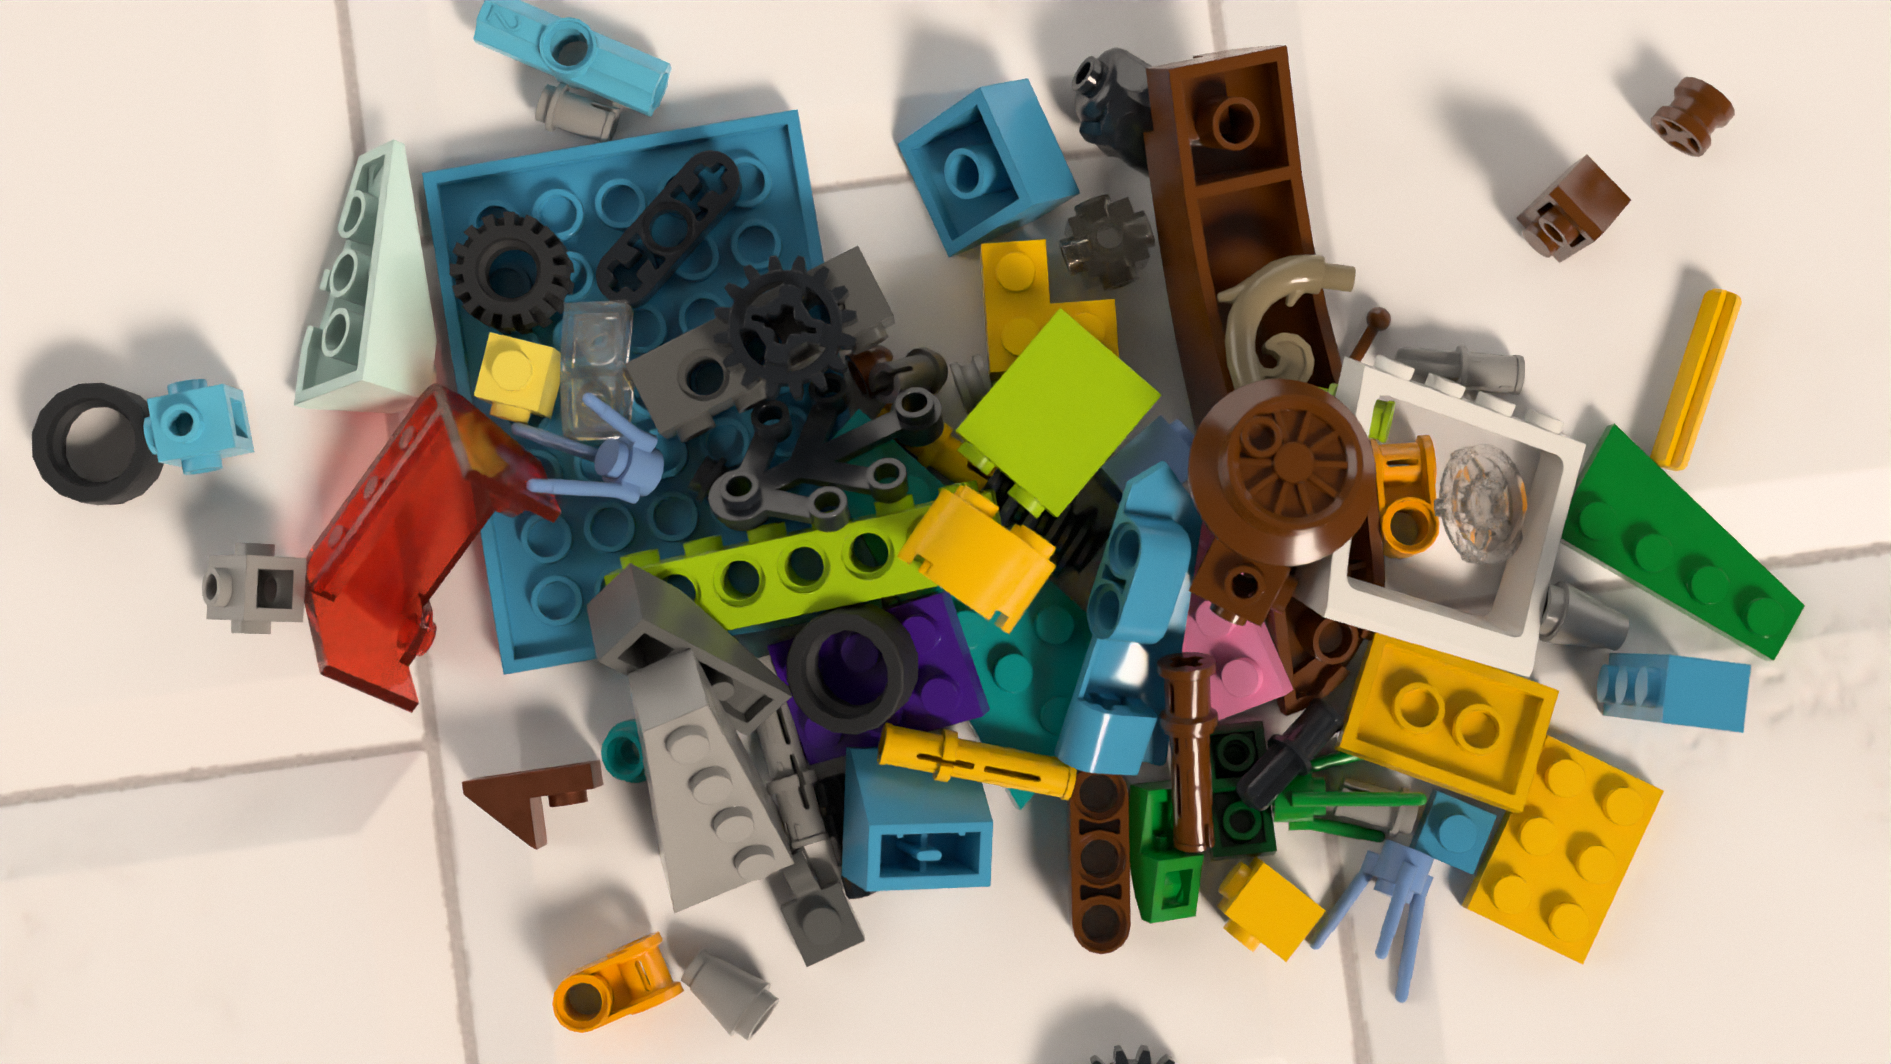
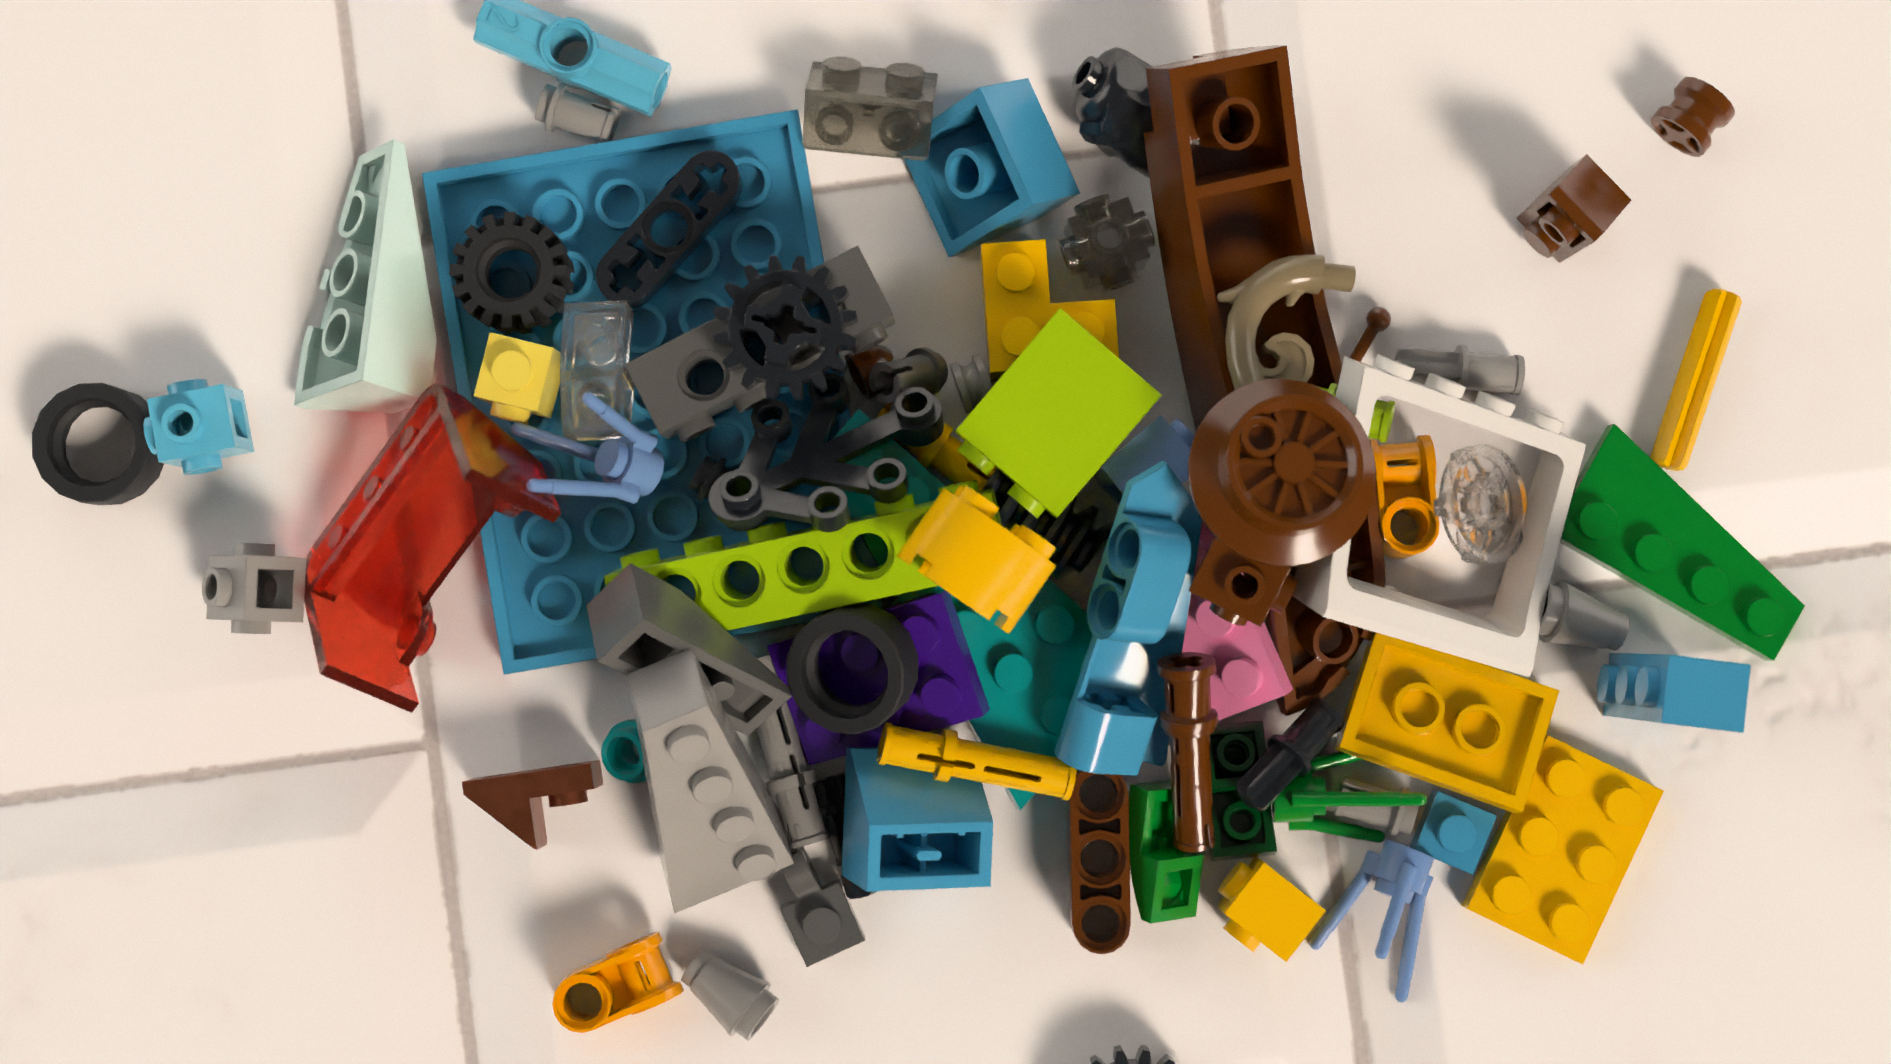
none -> clear smoke bracket [802,57,938,161]

